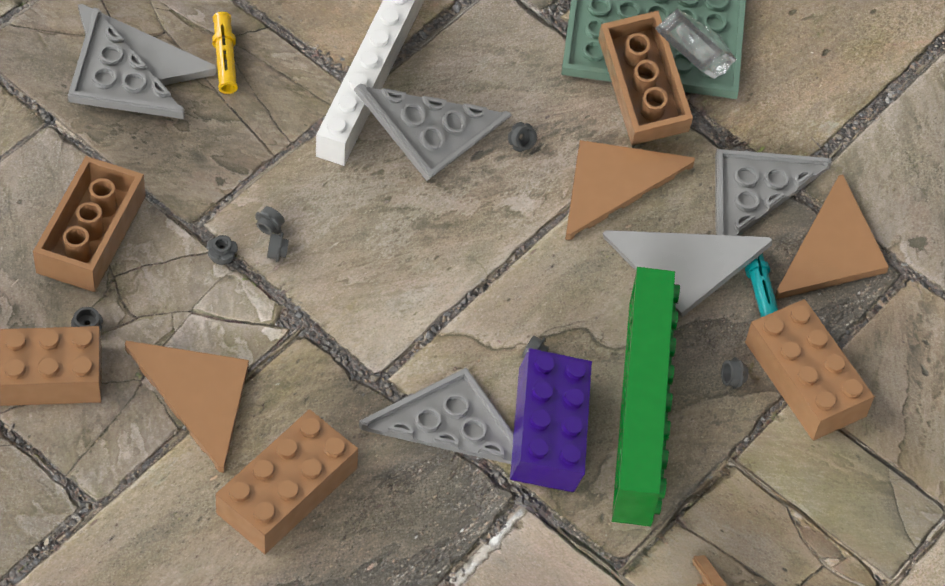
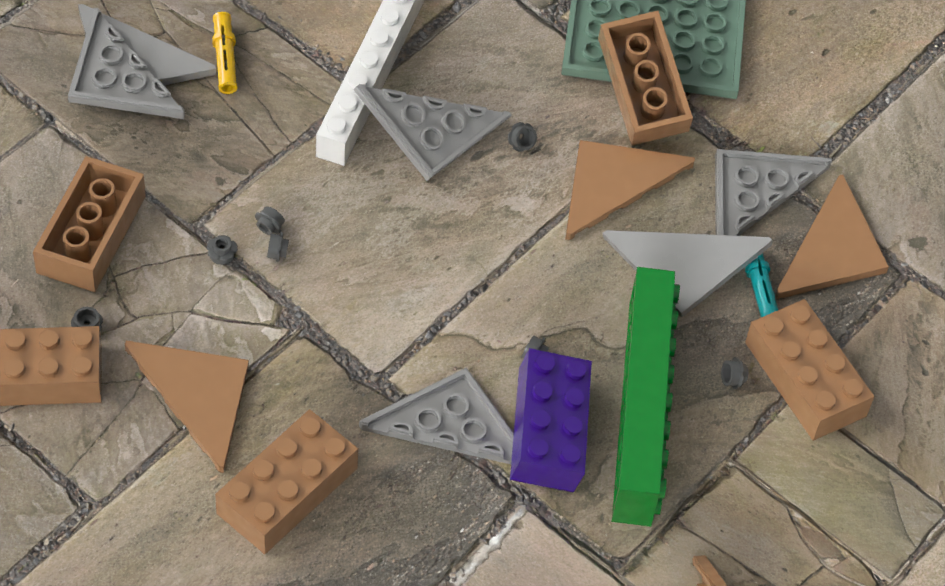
clear slope [655,8,736,79] -> none

